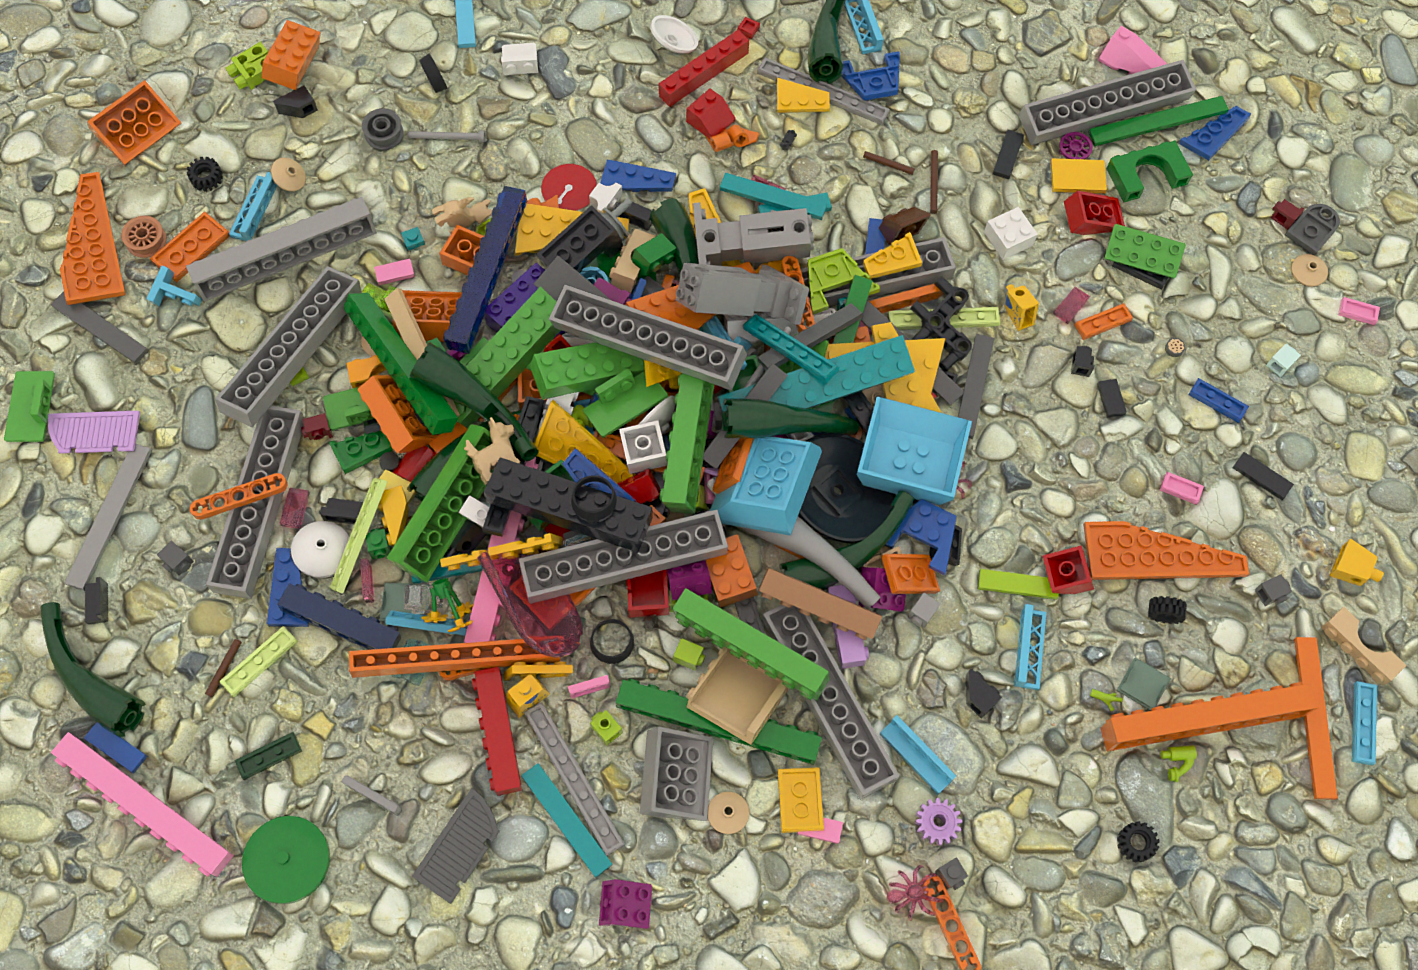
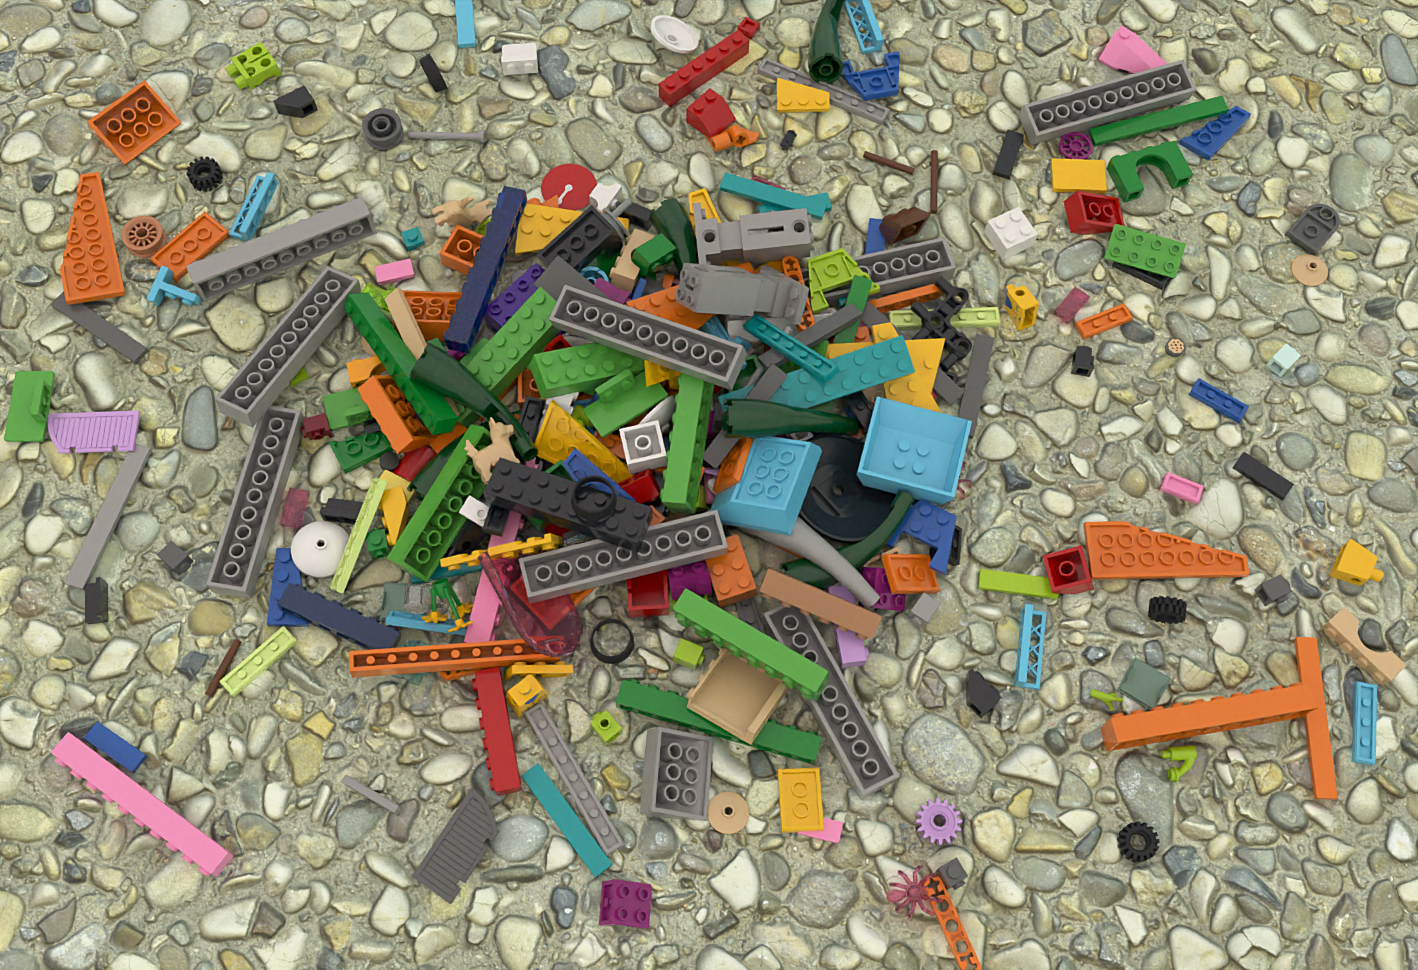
dark green brick [40,602,146,737] -> none
orange beam [189,473,288,520] -> none
dark green tile [234,732,302,780] -> none
green dish [242,816,330,904] -> none
orange brick [261,20,321,90] -> none
tan dish [271,158,306,192] -> none
clear pink tile [360,558,374,603] -> none
bright pink tile [568,675,610,699] -> none
blue wing [600,159,676,192] -> none
yellow wing [863,232,922,279] -> none
medium azure fence [879,715,956,795] -> none
black tile [1097,379,1127,418] -> none
dark red brick [1270,199,1304,230] -> none
bright pink tile [1338,297,1380,325] -> none

